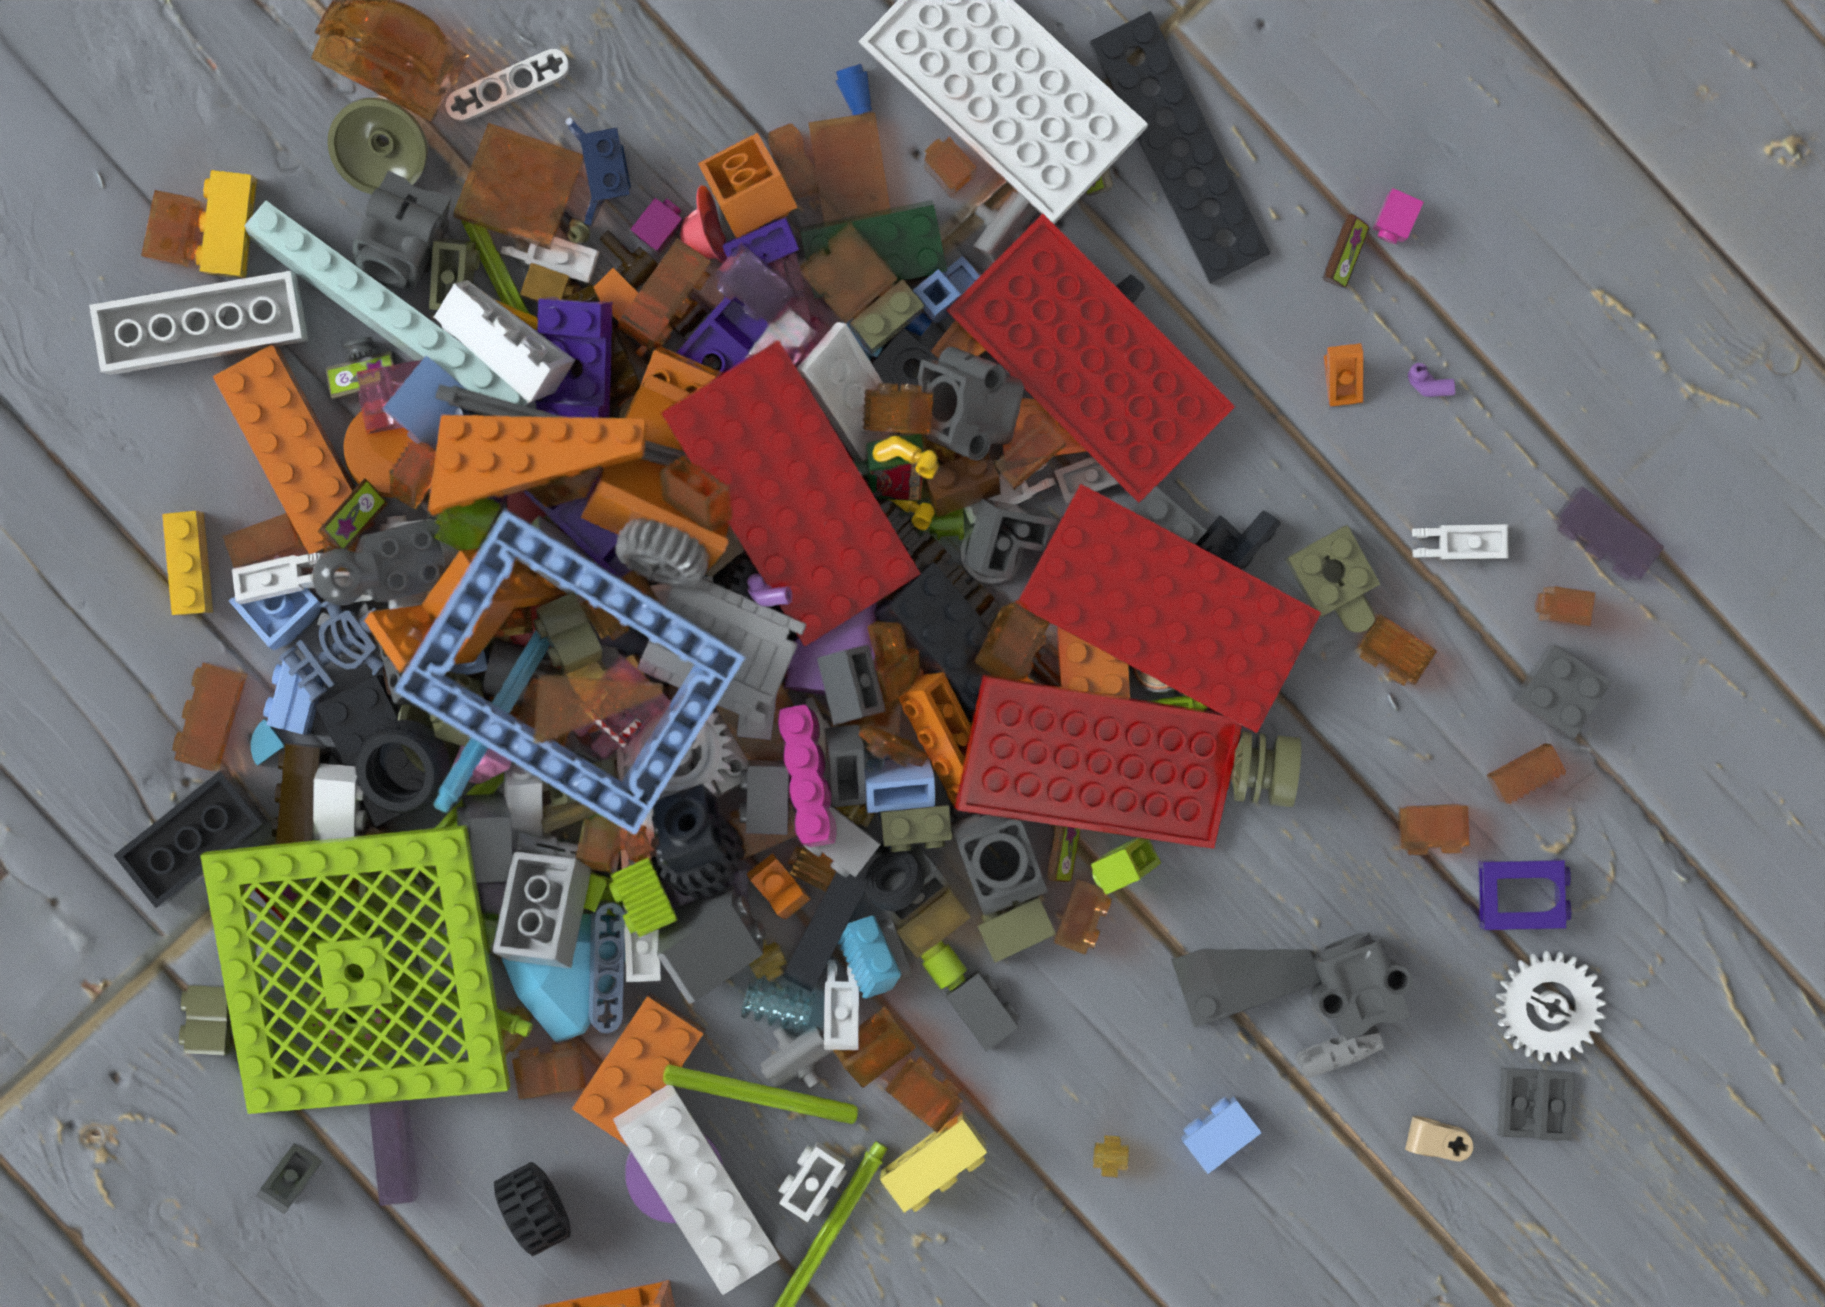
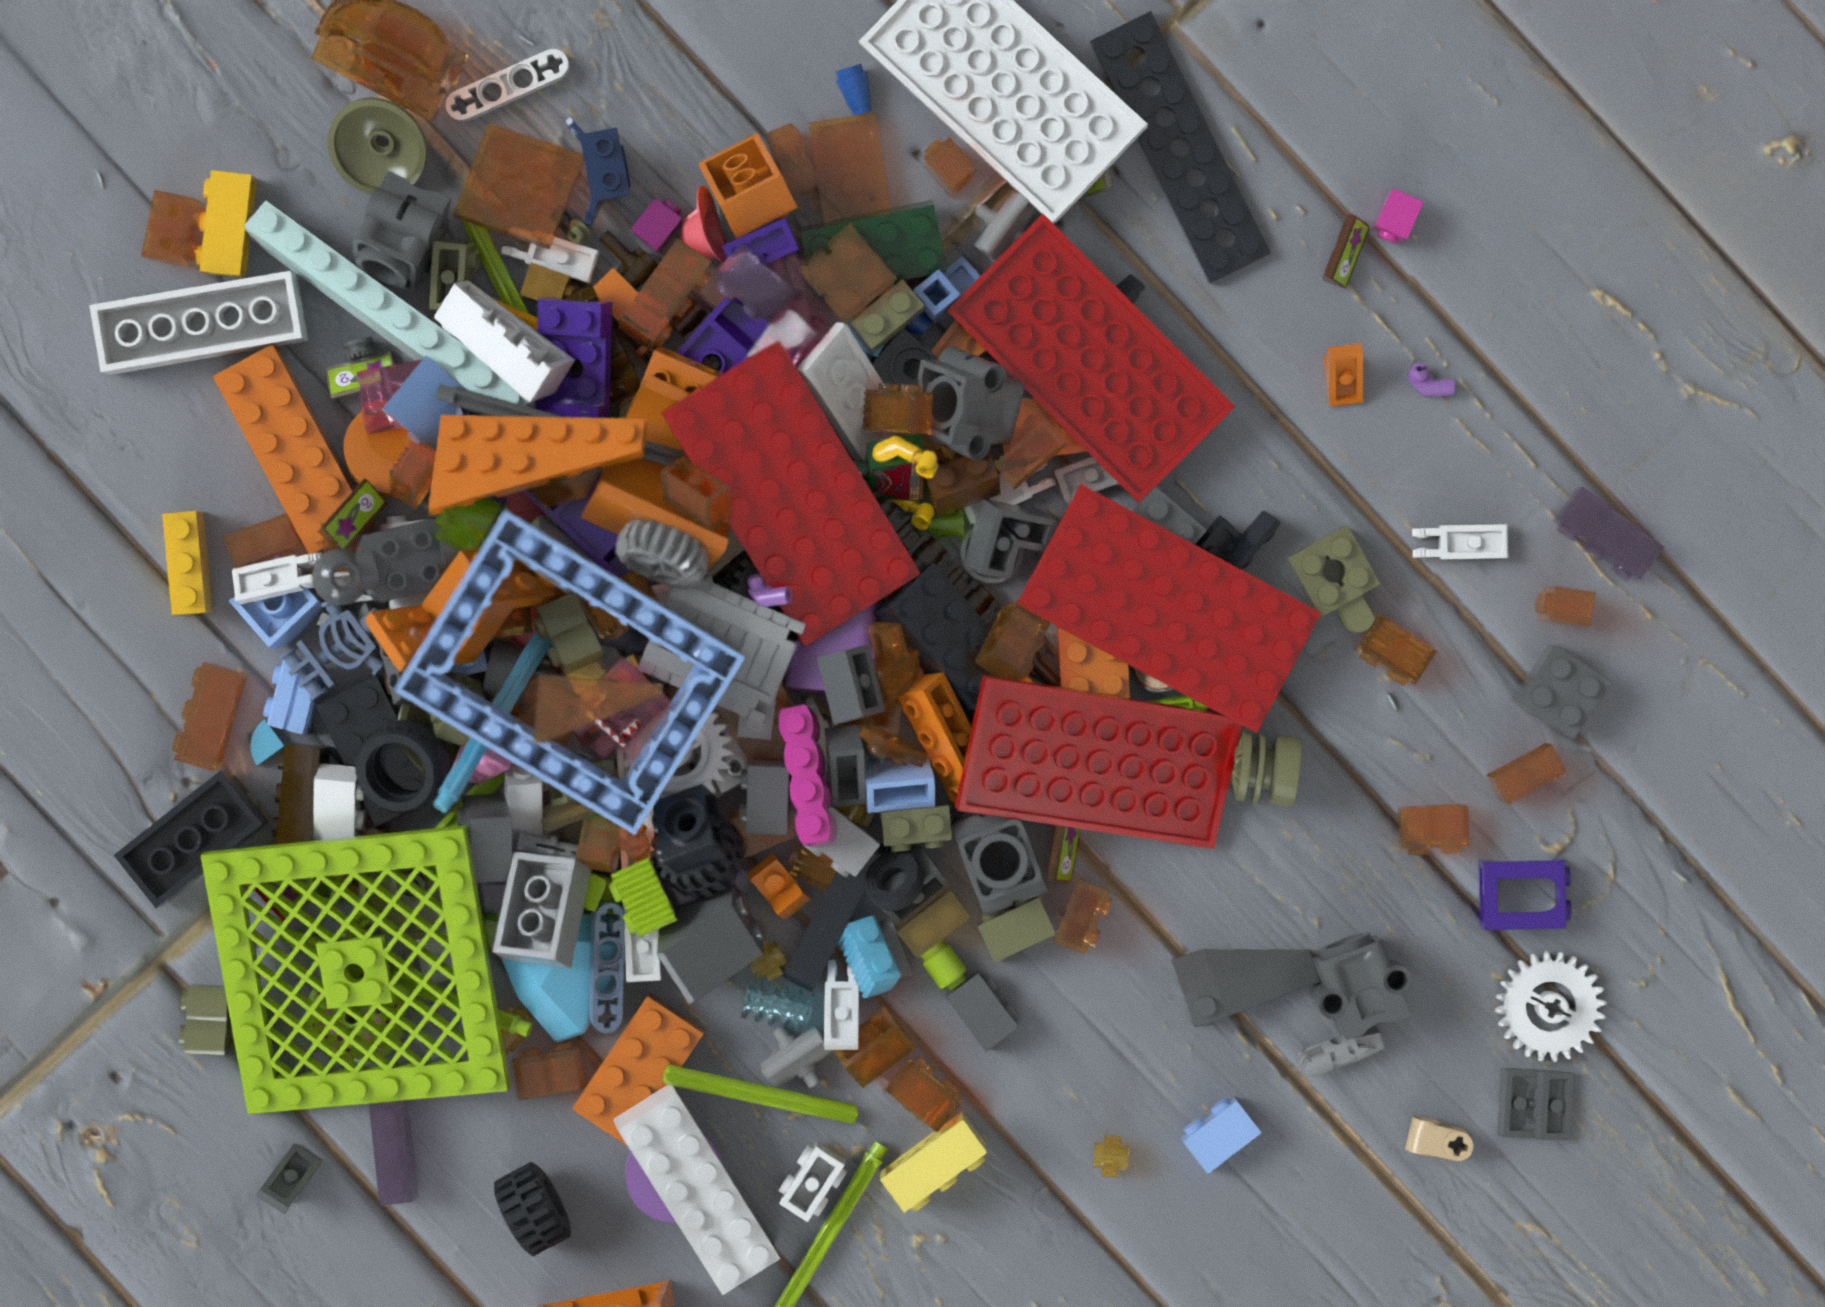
lime brick [1091,837,1161,895] -> none

